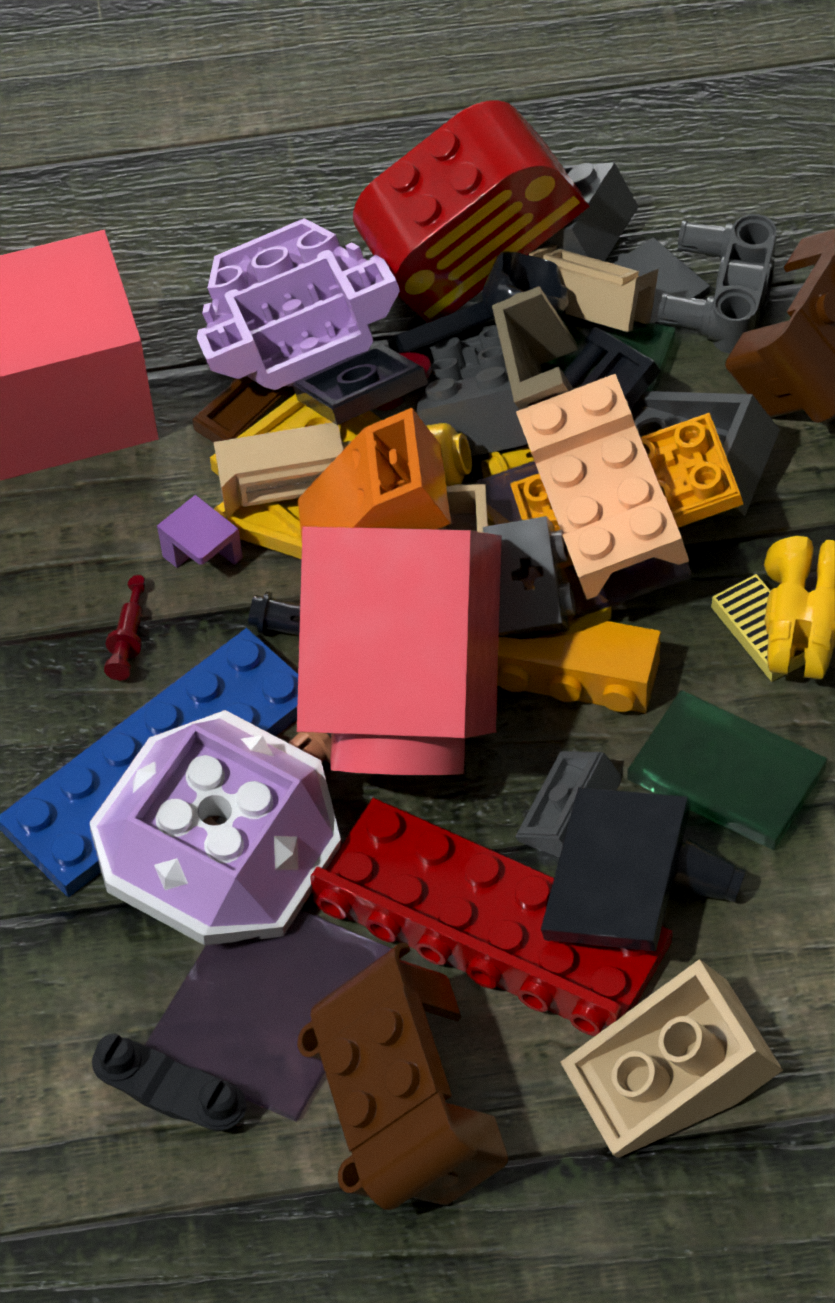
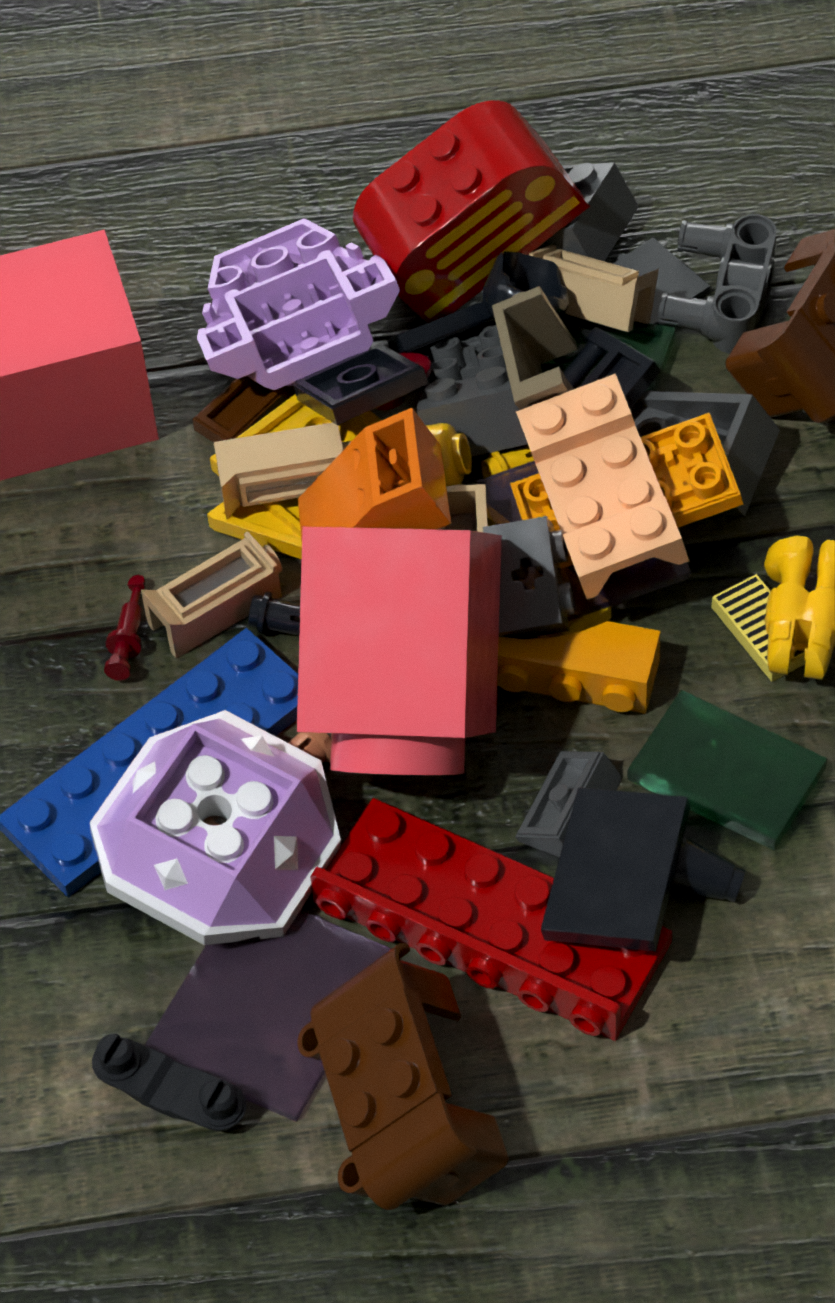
medium lavender panel [157,495,243,568] -> none
tan slope [560,959,783,1158] -> none
none -> tan window [141,531,283,659]

